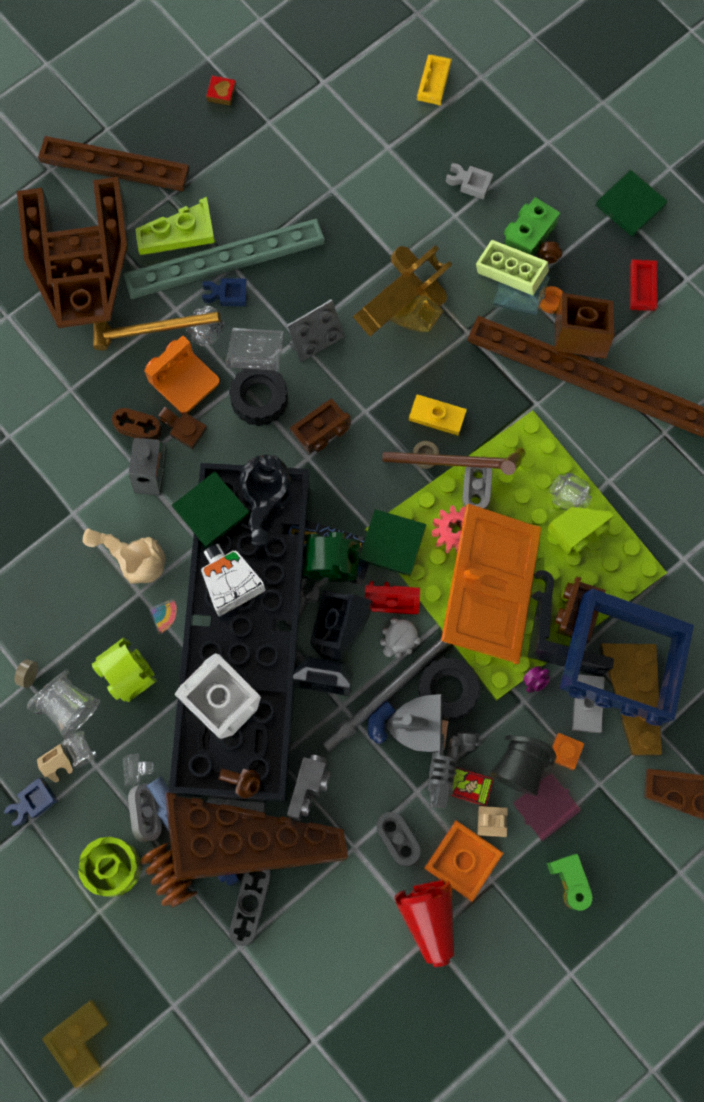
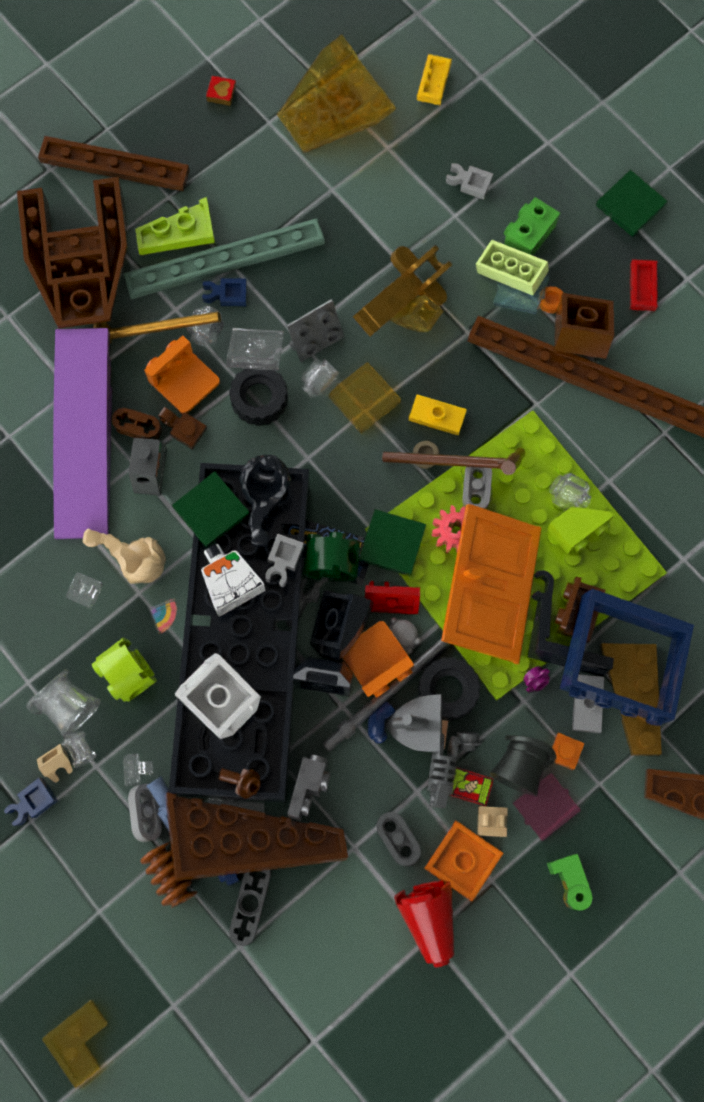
dark tan tile [14,659,38,688] -> none
lime brick [78,837,142,897] -> none
reddish brown bracket [290,398,351,455] -> none
reddish brown plate [537,242,562,264] -> none
none -> medium lavender slope [53,328,112,539]
none -> clear tile [66,572,103,609]
none -> light grey plate [265,534,304,587]
none -> clear yellow wedge [277,34,396,153]
none -> clear head [301,359,340,398]
none -> clear yellow tile [328,362,401,433]
none -> orange bracket [343,621,414,698]

